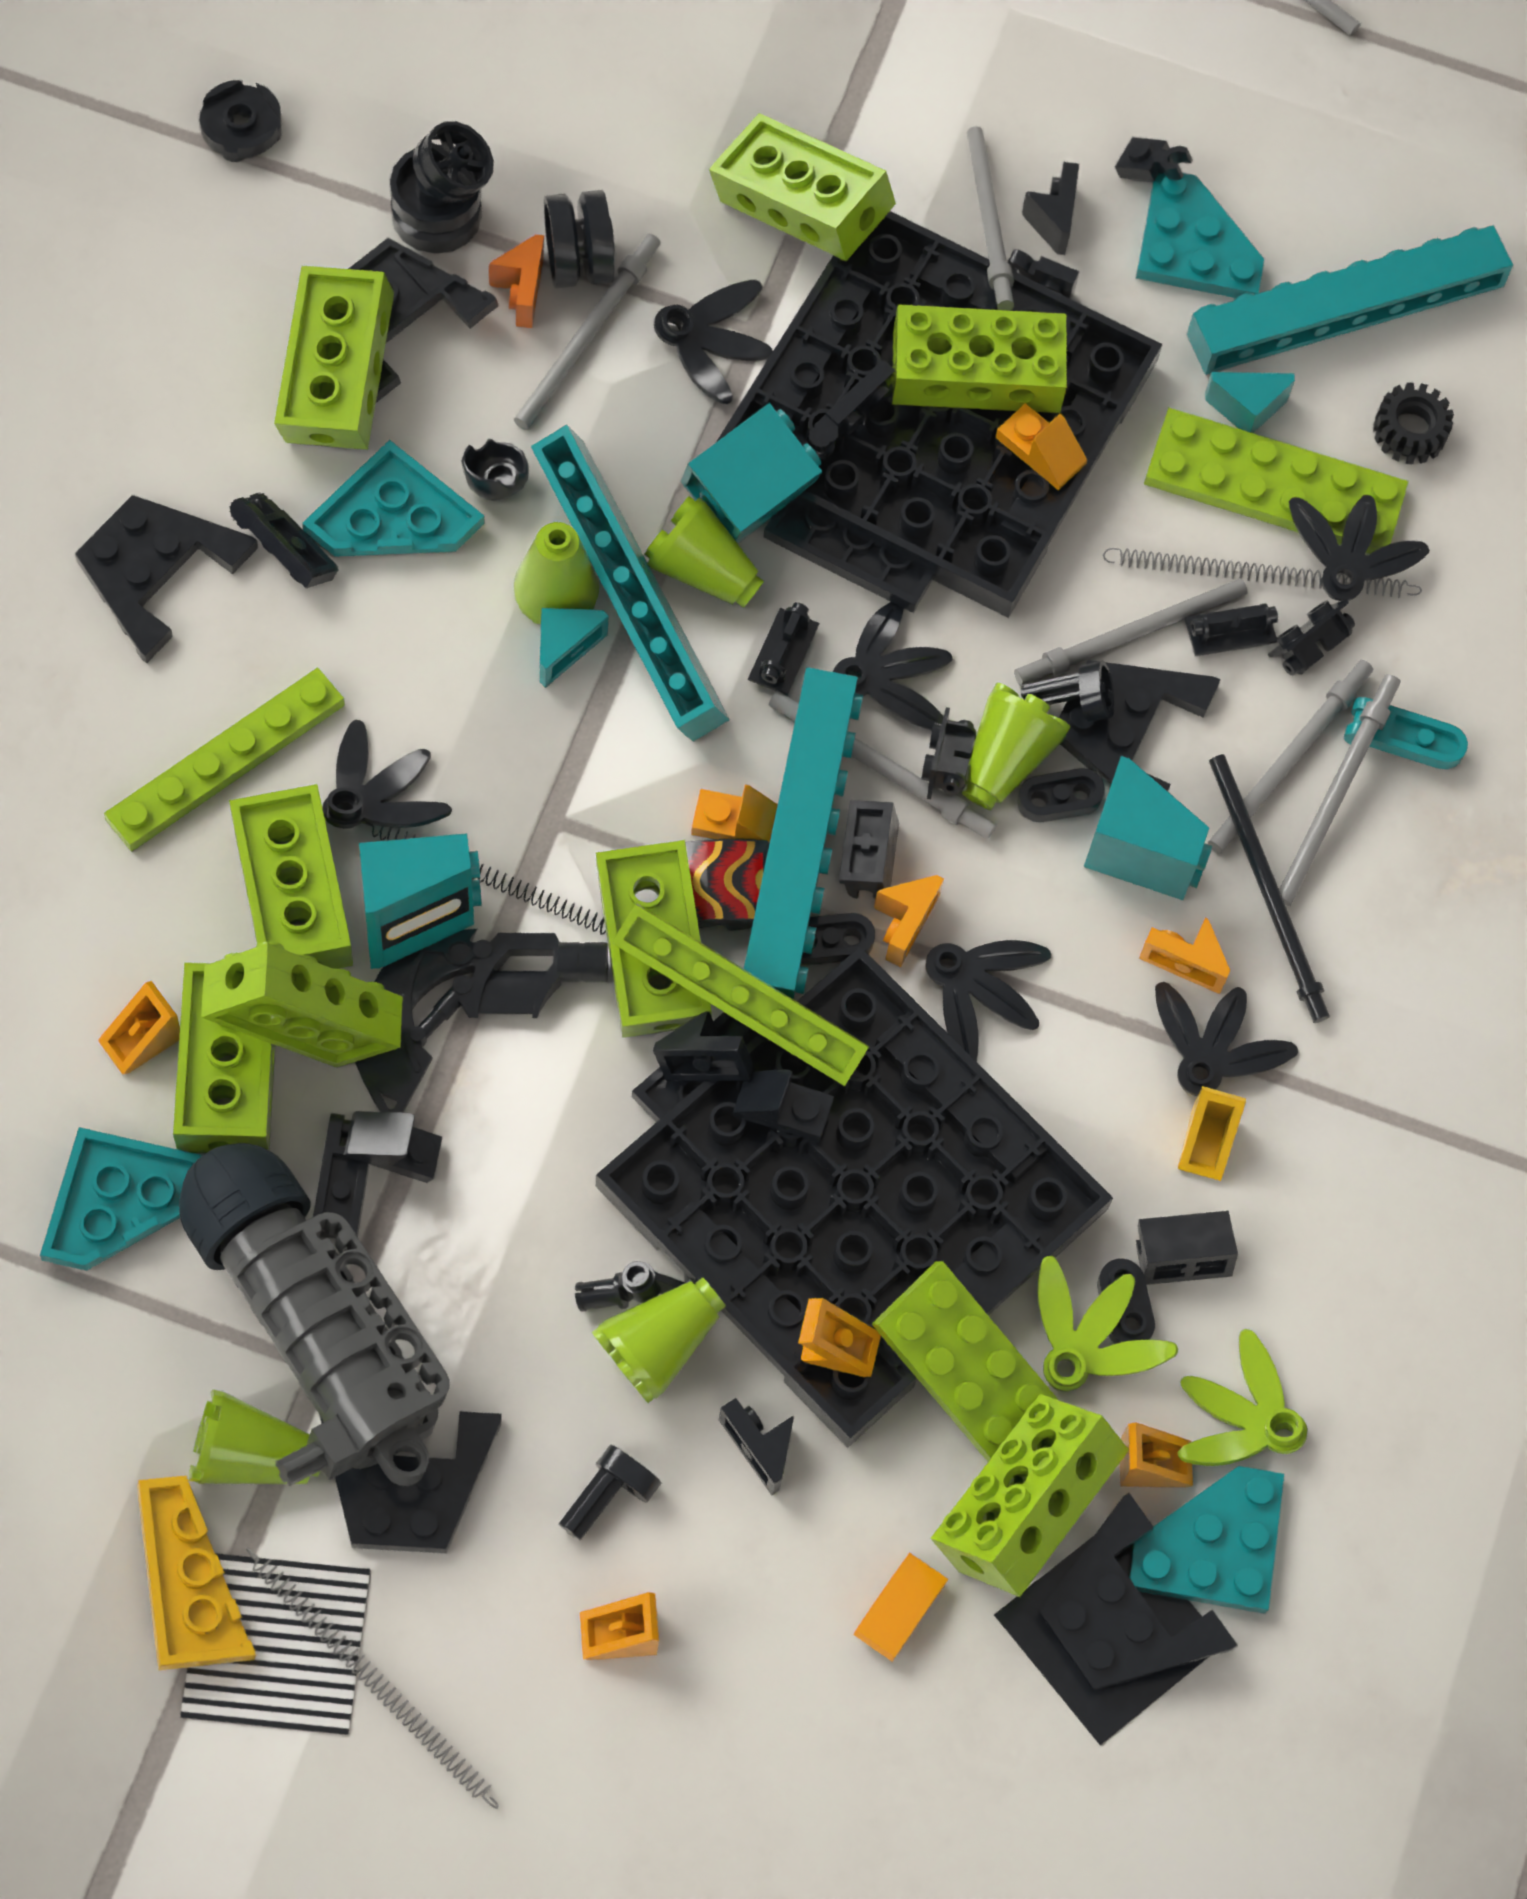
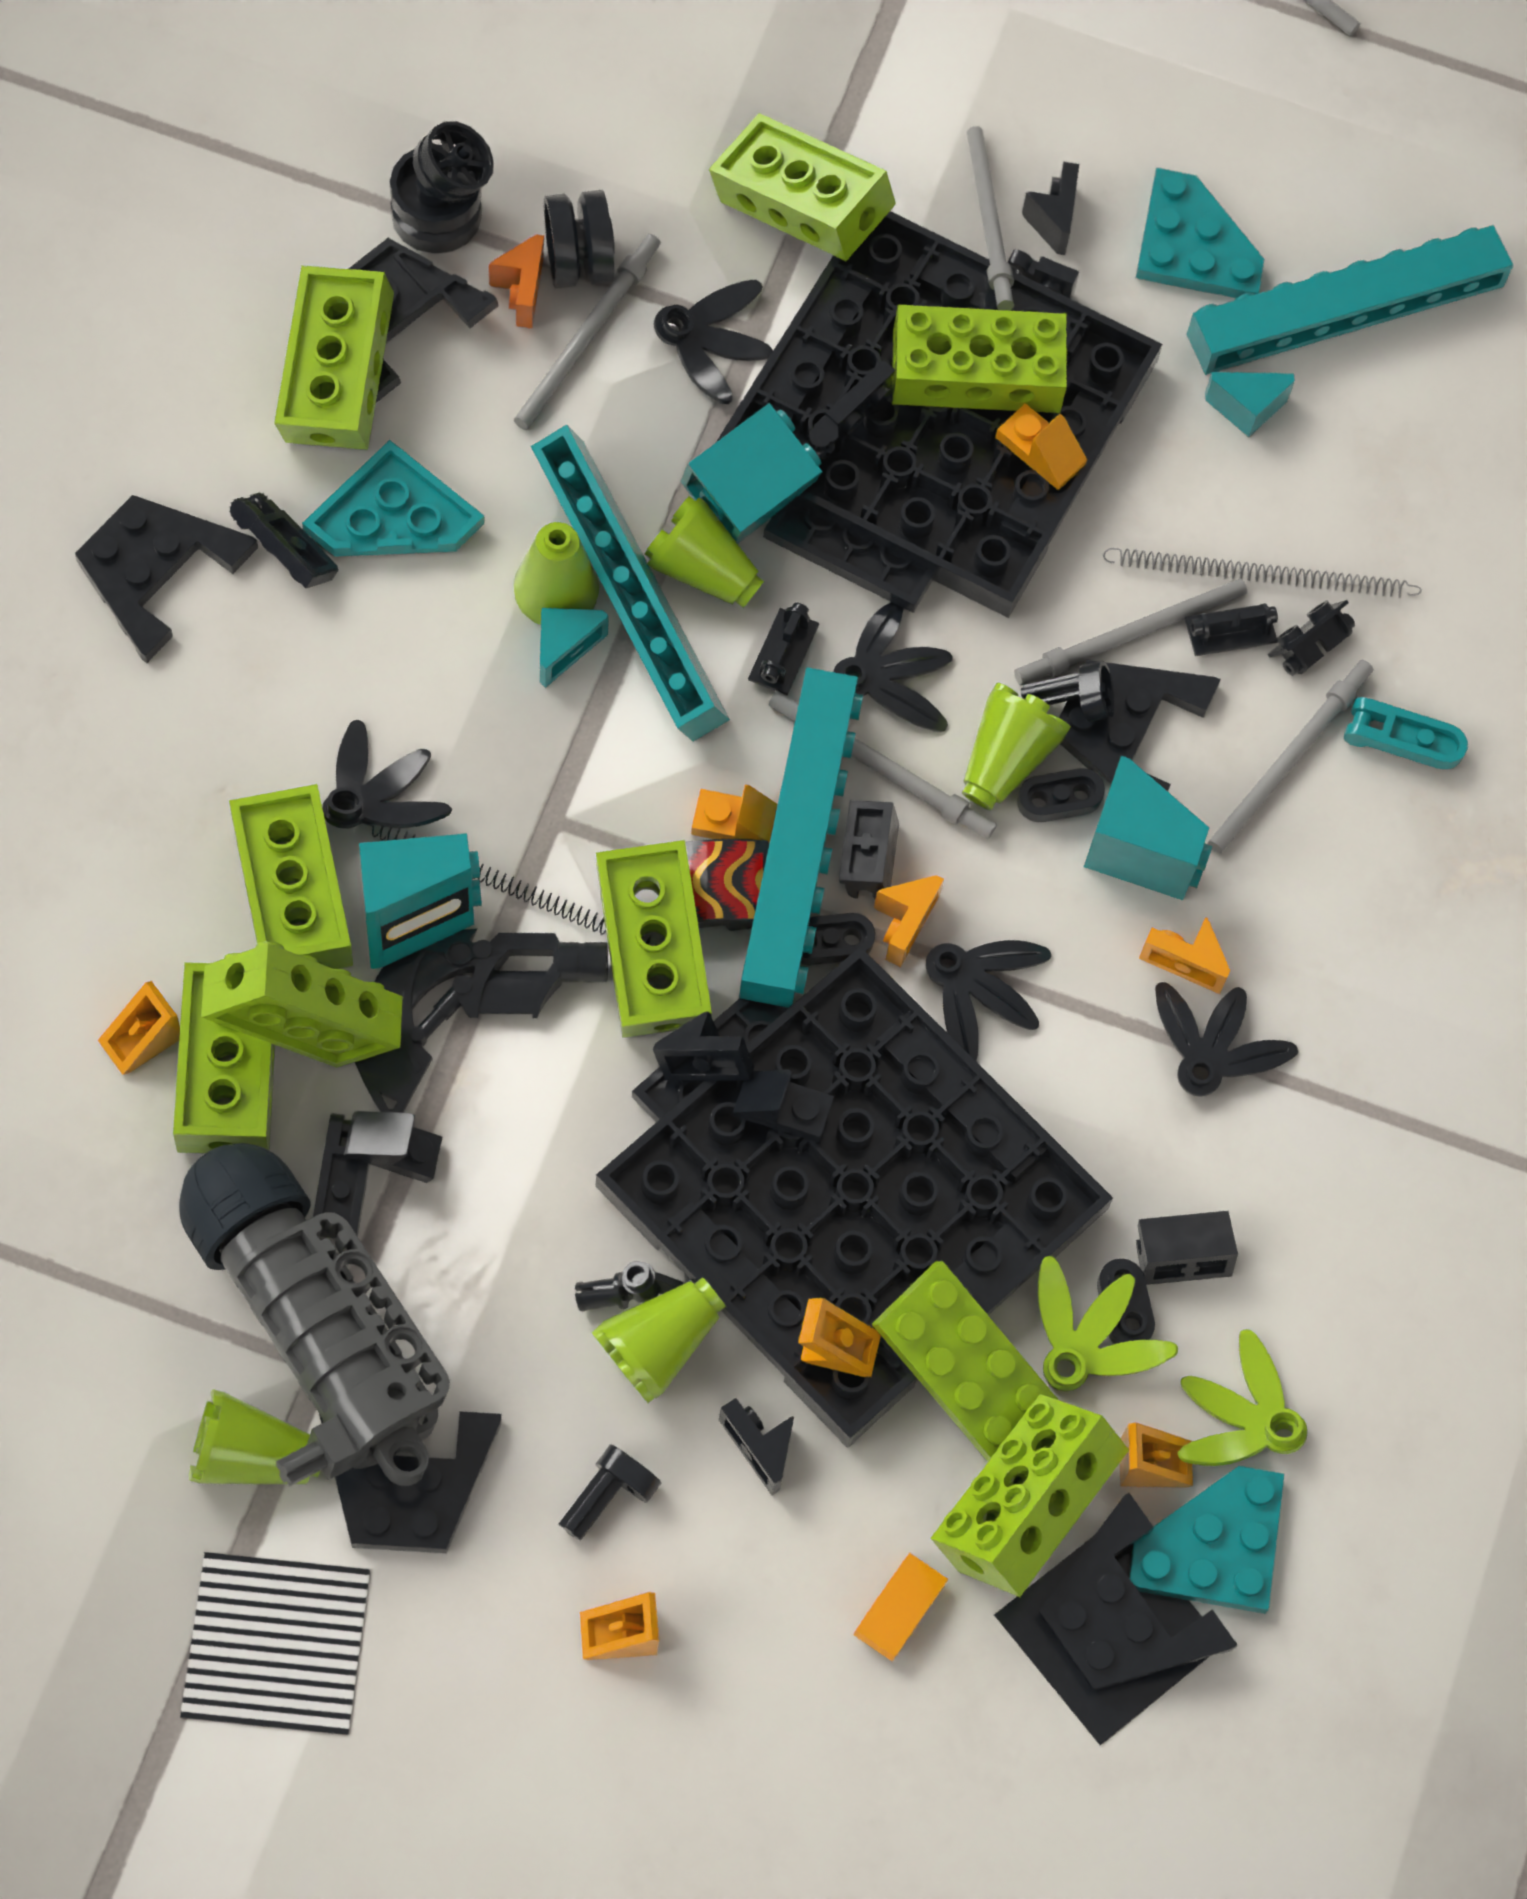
teal plate [40,1127,203,1271] -> none
lime plate [104,667,345,852] -> none
yellow wing [137,1475,256,1671] -> none
black plate [199,80,282,162] -> none
light grey piece [246,1548,498,1809] -> none
black hair [461,439,529,501] -> none
lime plate [612,903,869,1086] -> none
black hinge [921,707,977,800] -> none
black plate [1115,137,1193,182] -> none
lime plate [1143,407,1409,554] -> none
yellow slope [1177,1086,1246,1181] -> none
black bar [1209,754,1330,1023] -> none
light grey bar [1279,674,1401,906] -> none
black plant [1289,495,1430,601] -> none
black tyre [1373,382,1454,464] -> none

